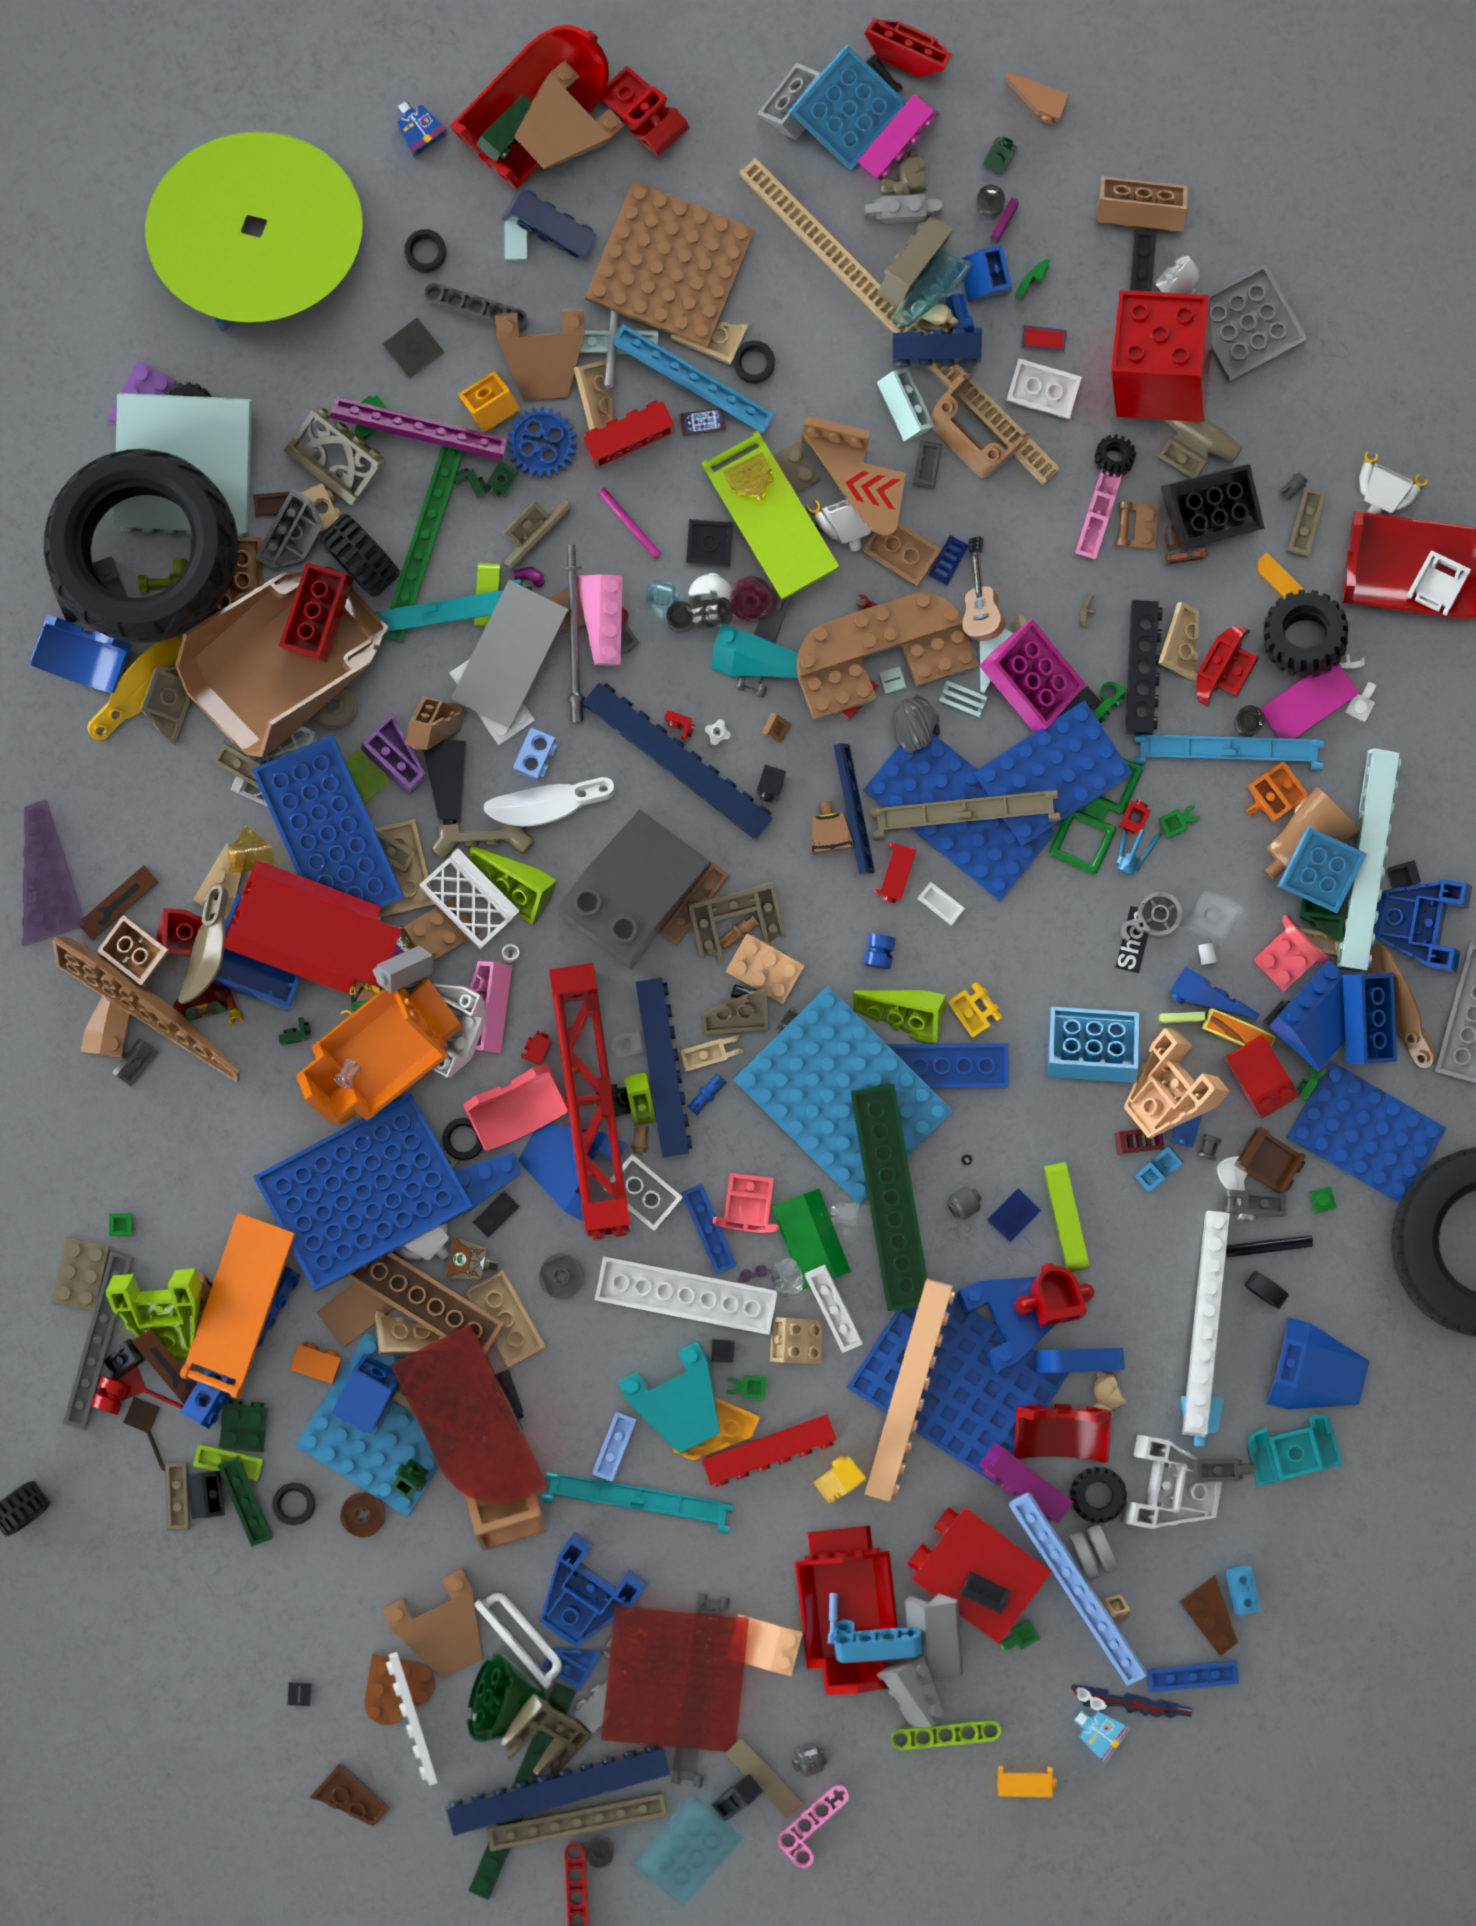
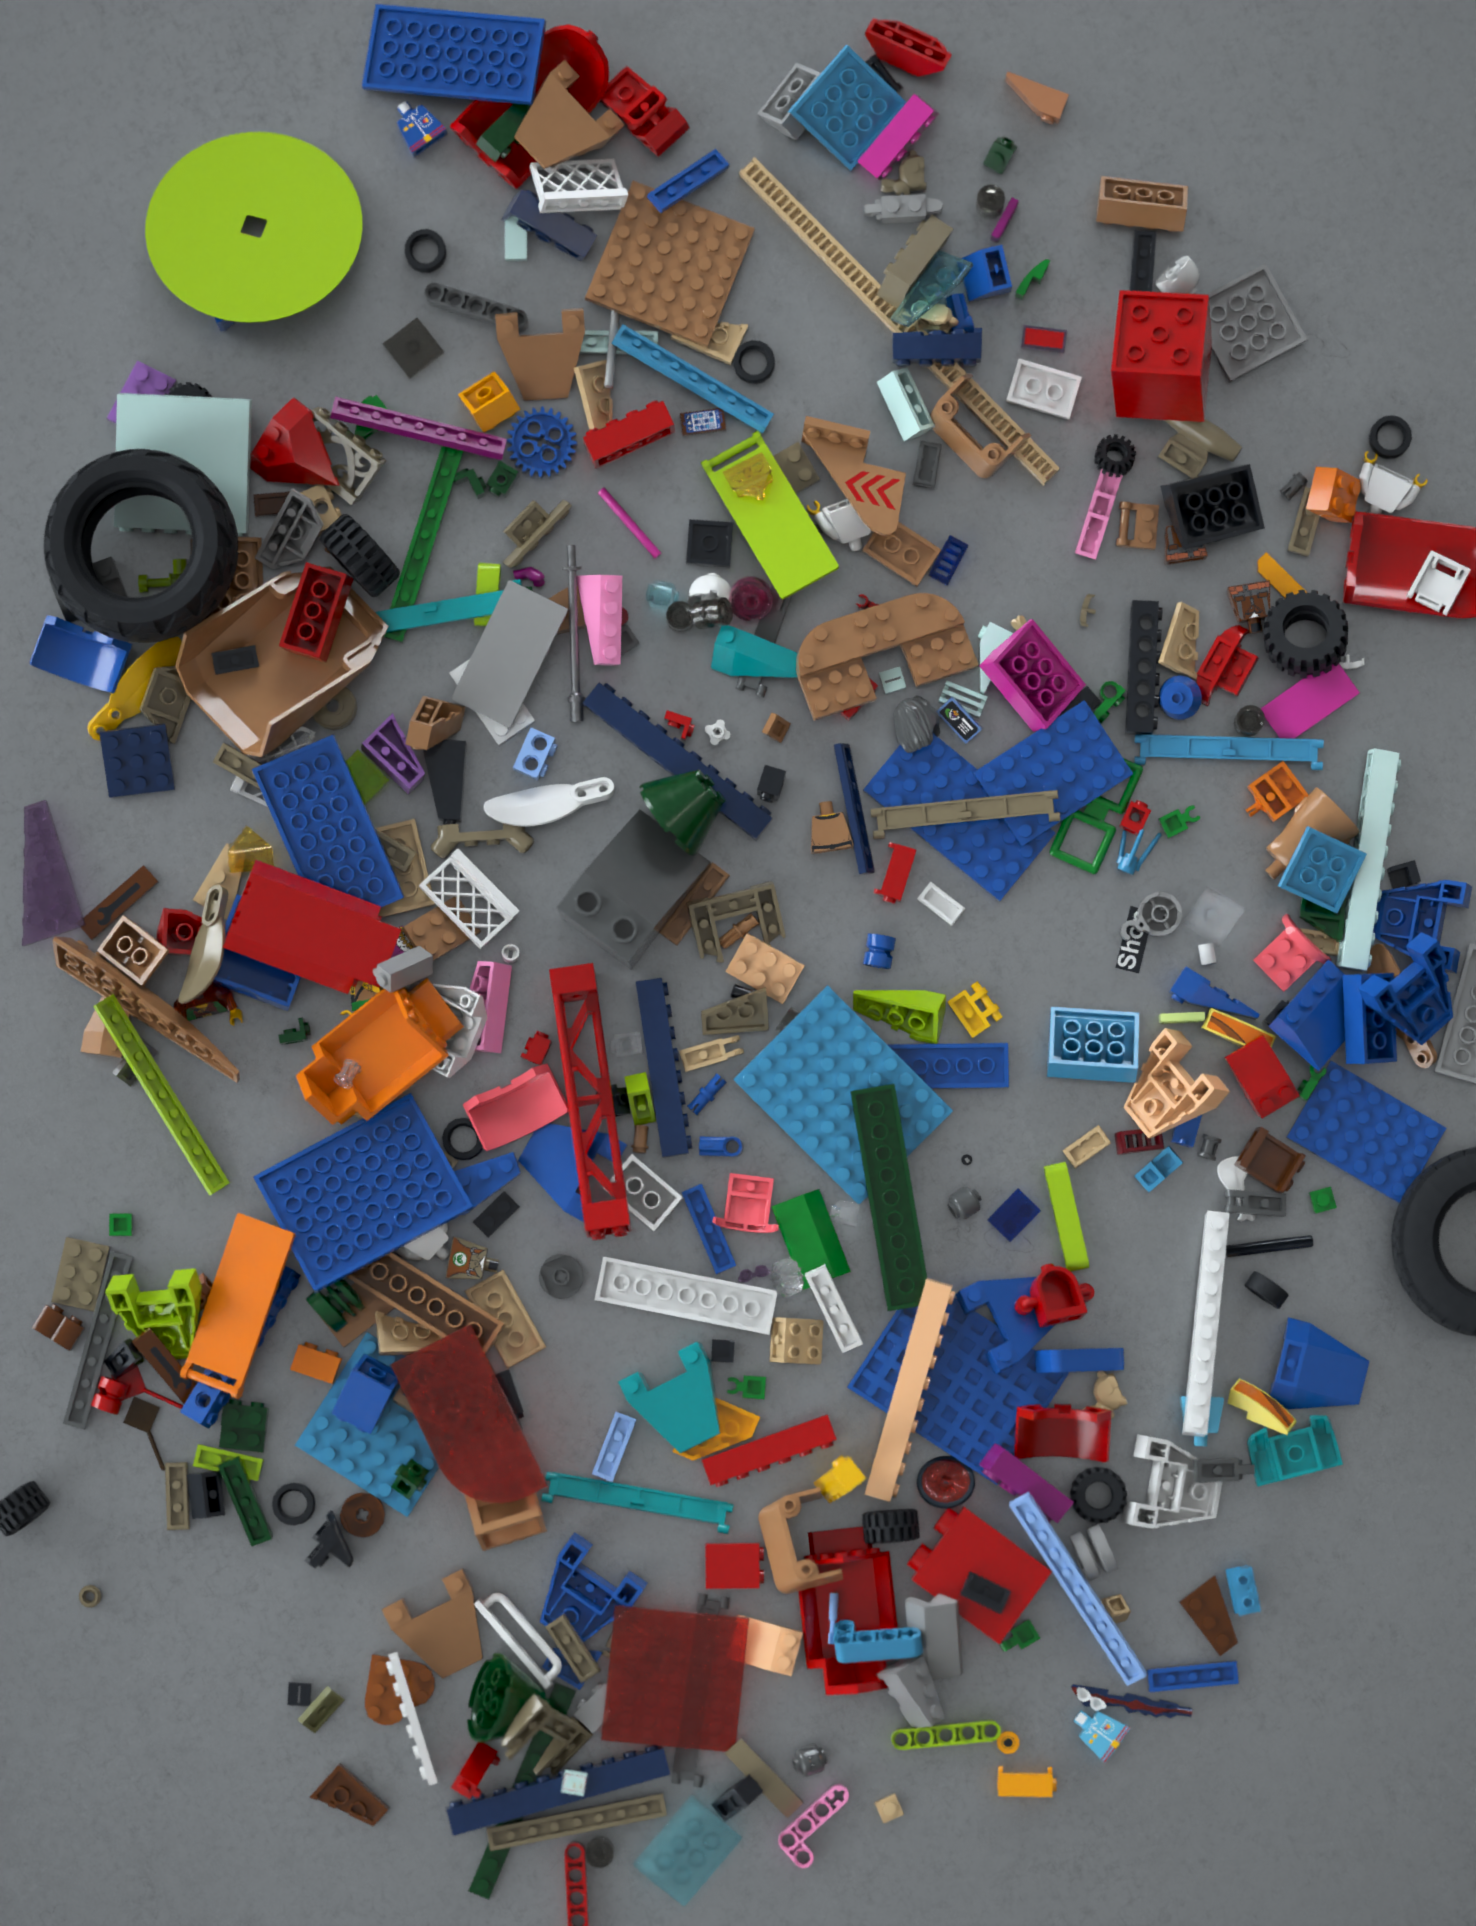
lime wedge [468,846,557,925] -> none
piece [963,536,1006,641] -> none
white plate [1345,682,1377,723] -> none
none -> reddish brown brick [32,1303,85,1351]
none -> dark tan plate [79,1585,101,1608]
none -> lime plate [93,994,229,1196]
none -> dark blue plate [99,723,175,798]
none -> black plate [211,645,259,675]
none -> red wedge [250,397,340,486]
none -> olive plate [298,1686,344,1733]
none -> black piece [304,1510,353,1569]
none -> dark green wheel [306,1279,365,1333]
none -> blue plate [362,4,546,105]
none -> red brick [451,1742,501,1799]
none -> white fence [530,159,628,213]
none -> dark tan tile [545,1614,601,1683]
none -> light aqua tile [561,1769,587,1796]
none -> dark green cone [639,769,726,856]
none -> blue plate [647,149,729,213]
none -> blue piece [699,1136,744,1157]
none -> red brick [705,1543,764,1589]
none -> medium nougat windscreen [758,1487,843,1594]
none -> black tyre [862,1508,920,1544]
none -> tan plate [874,1793,904,1824]
none -> clear red wheel [917,1456,975,1509]
none -> tile [936,696,982,744]
none -> light orange tile [997,1731,1019,1754]
none -> tan plate [1062,1125,1111,1168]
none -> blue cone [1158,676,1202,720]
none -> torso [1226,580,1270,634]
none -> slope [1227,1378,1297,1435]
none -> orange piece [1306,467,1361,523]
none -> blue wedge [1358,932,1453,1045]
none -> black tyre [1369,415,1412,459]

